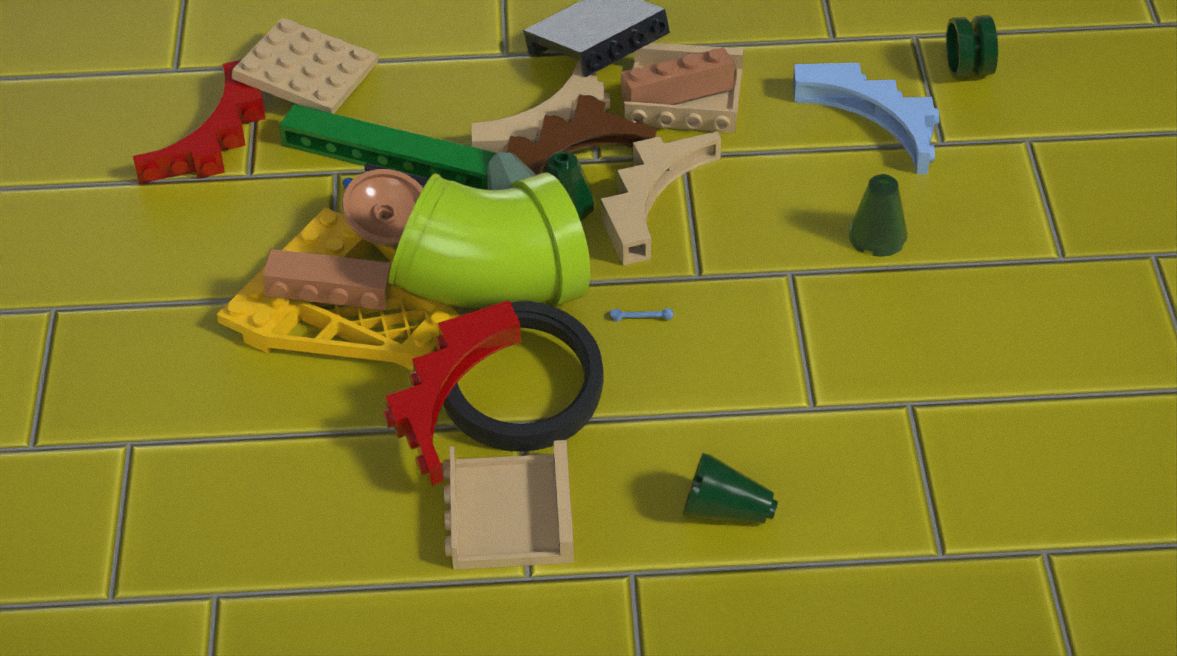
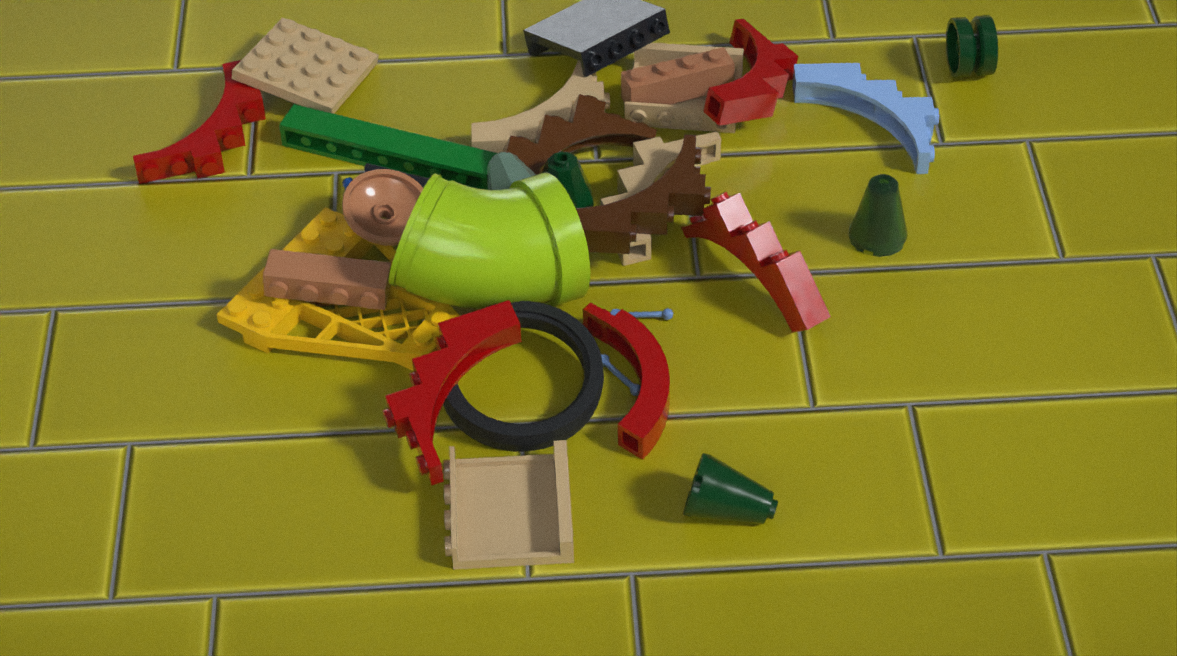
none -> reddish brown arch [576,135,711,254]
none -> red arch [583,302,670,460]
none -> medium blue hinge [601,354,641,396]
none -> red arch [681,191,831,333]
none -> red arch [703,18,799,126]

